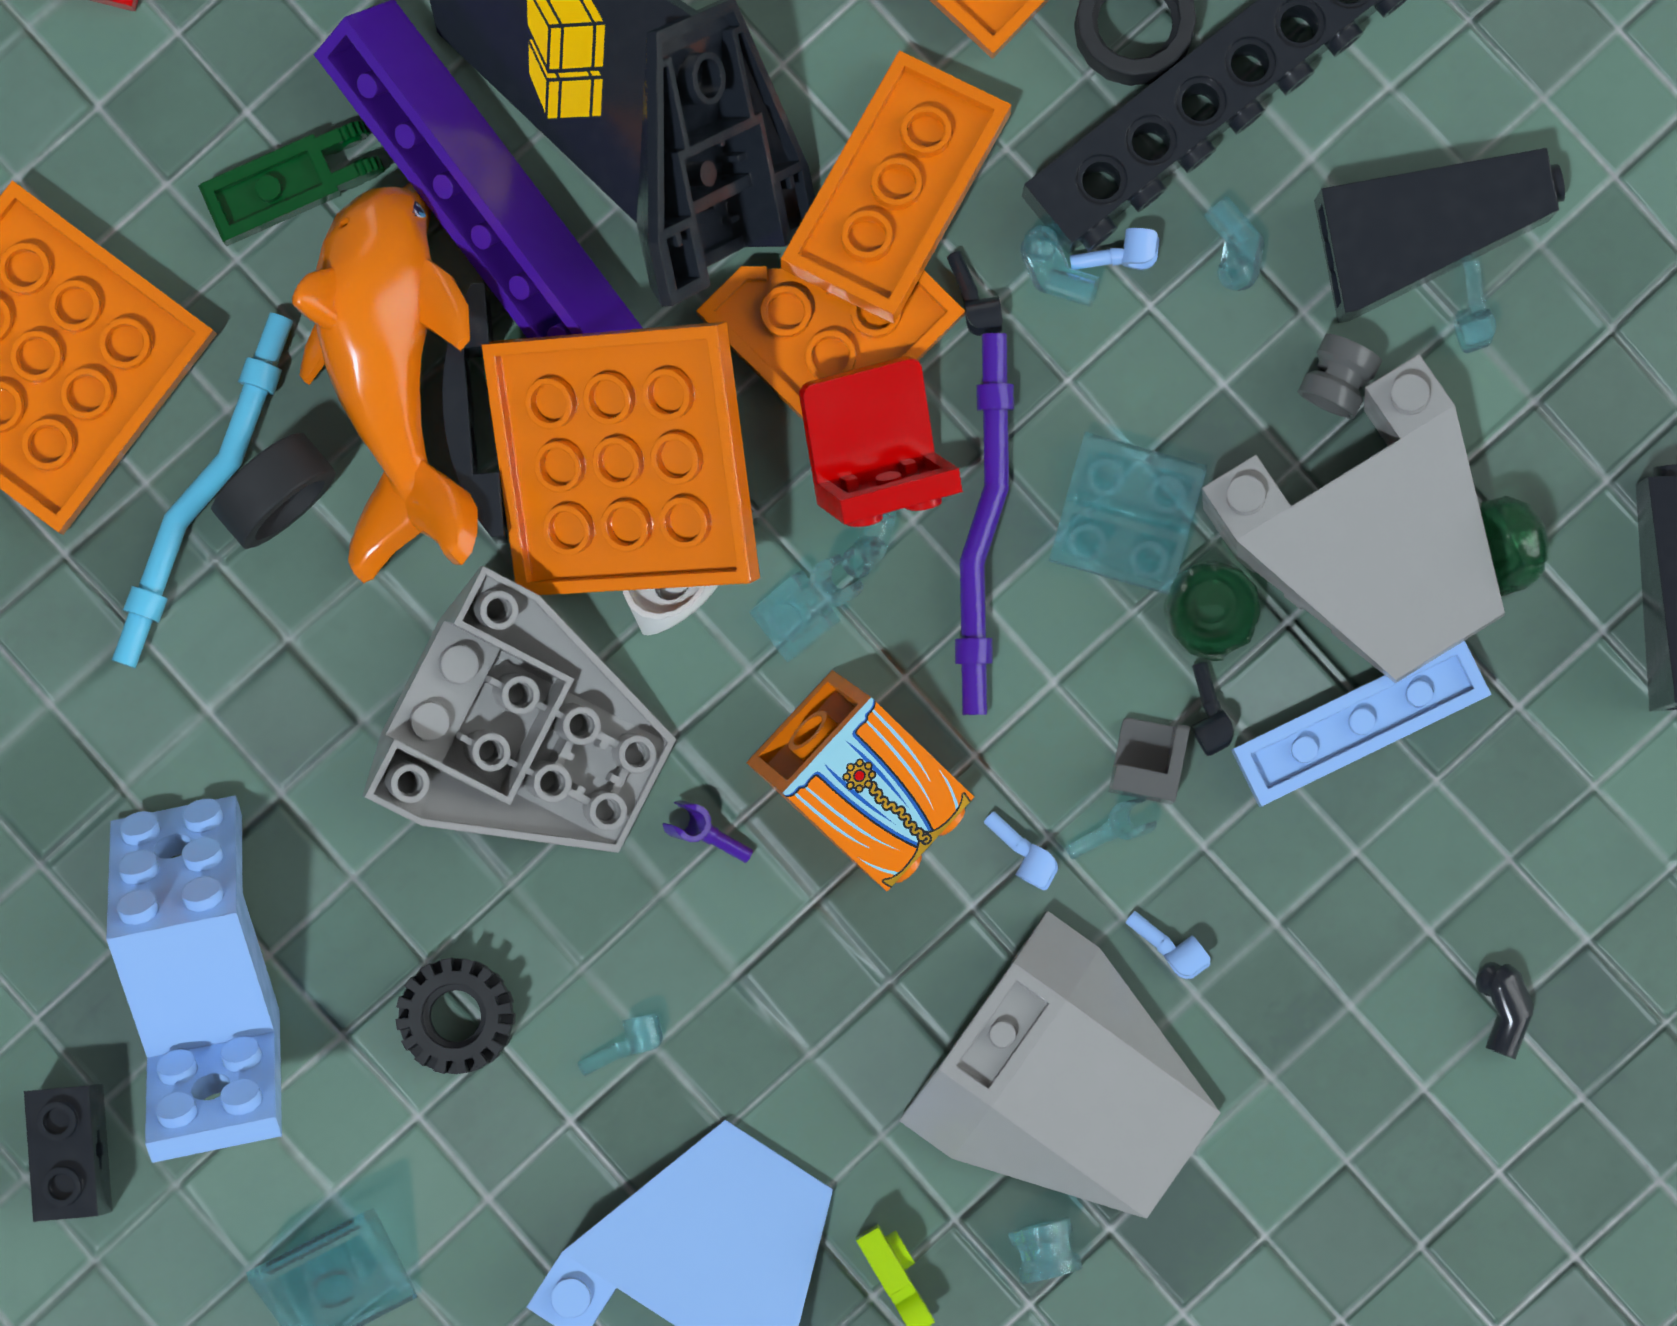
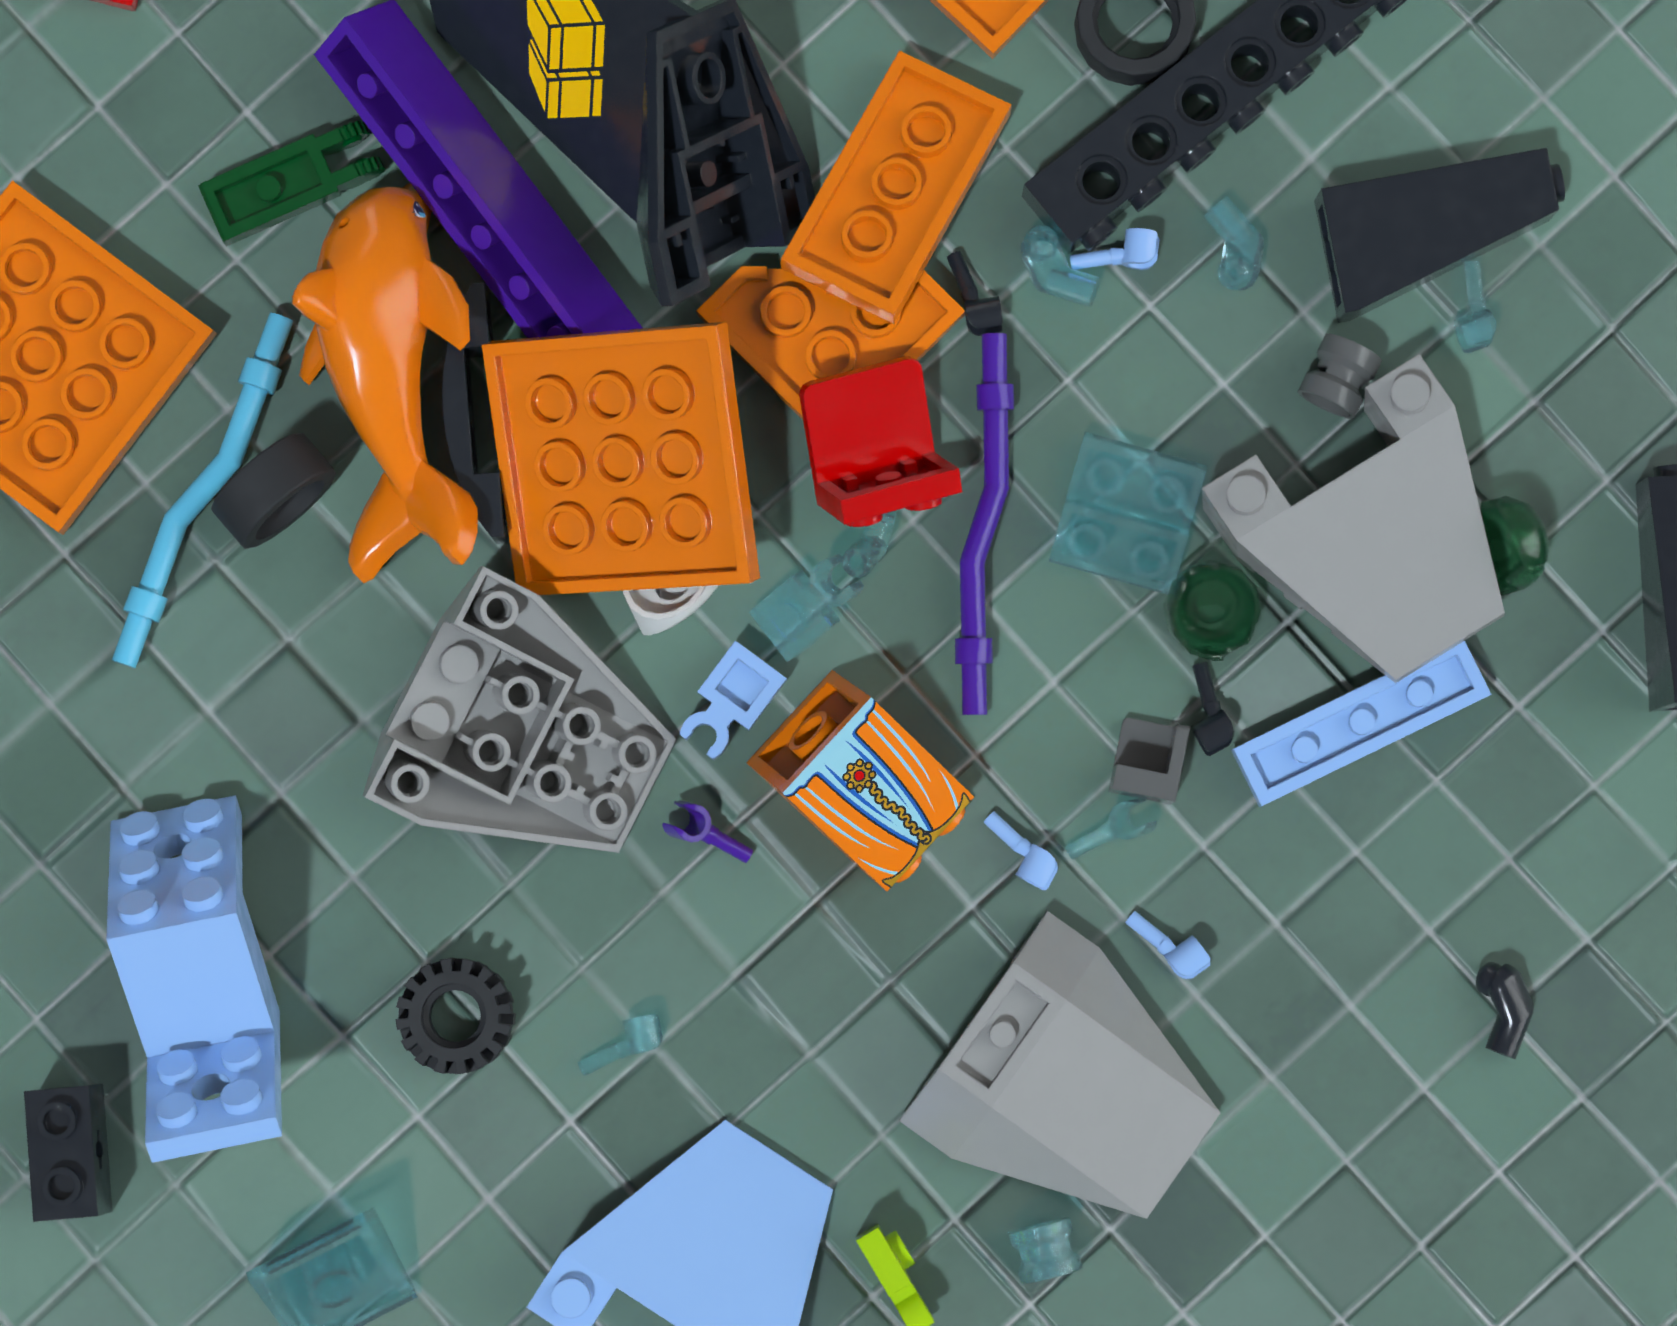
none -> light blue plate [680,640,787,760]

